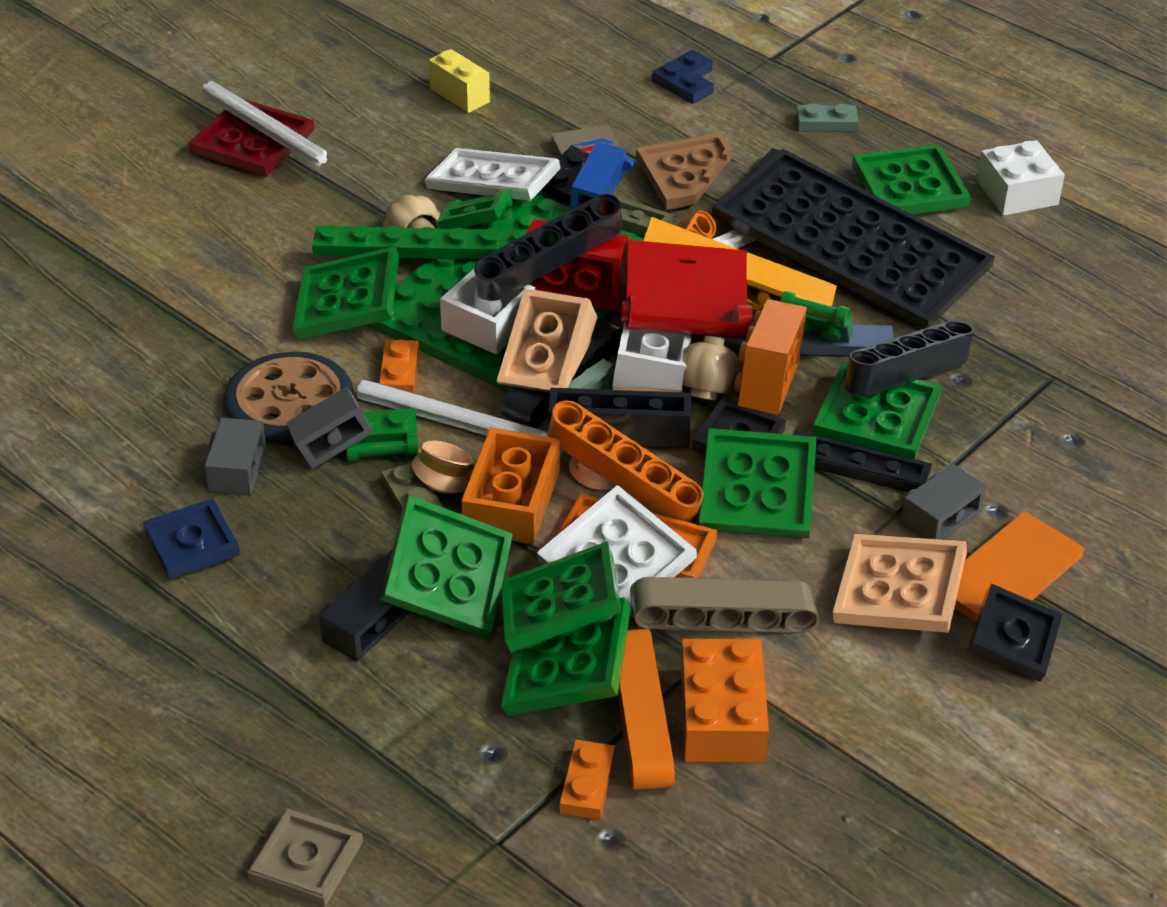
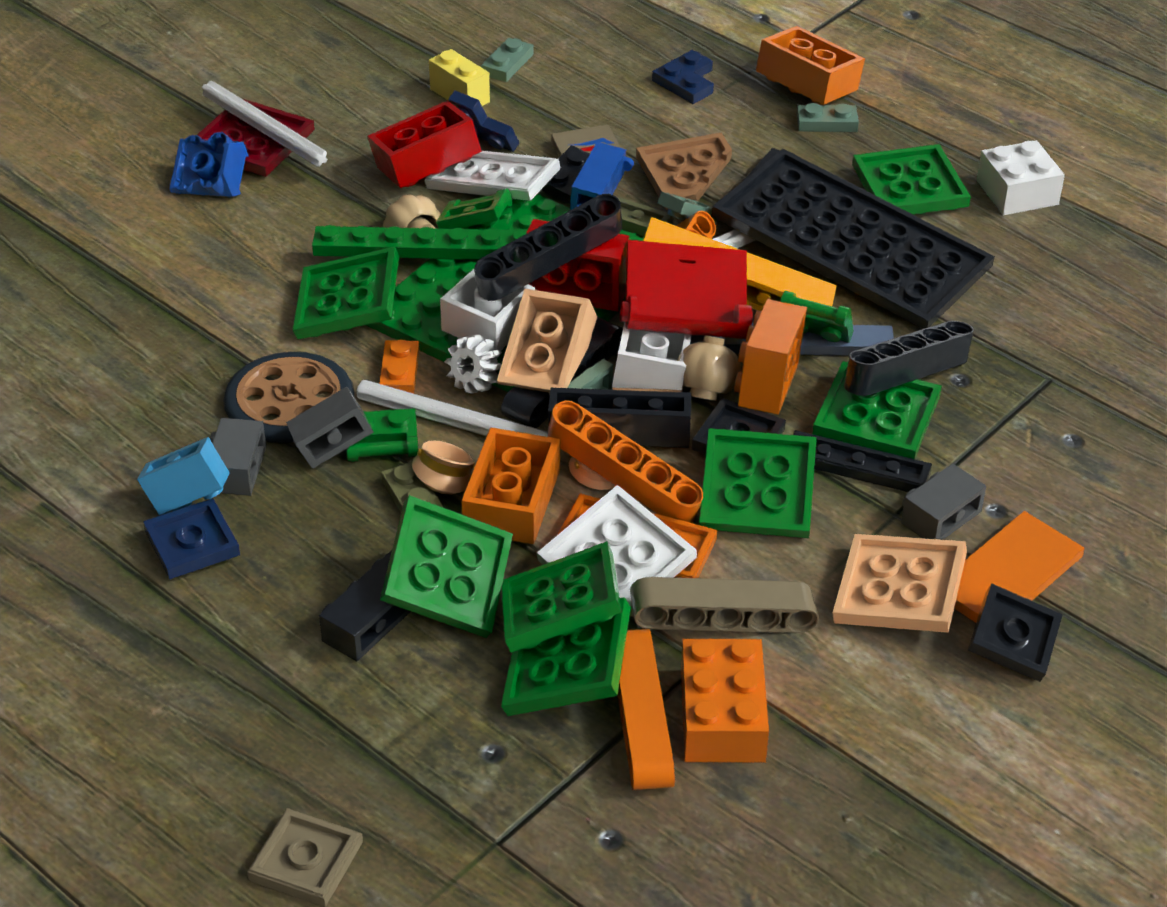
orange plate [560,740,615,820] -> none
none -> dark azure brick [137,437,230,515]
none -> blue slope [169,132,249,197]
none -> red brick [367,100,482,188]
none -> white gear [444,335,502,393]
none -> dark blue plate [448,90,520,152]
none -> sand green plate [481,38,533,82]
none -> sand green plate [657,192,718,223]
none -> orange brick [756,26,865,105]

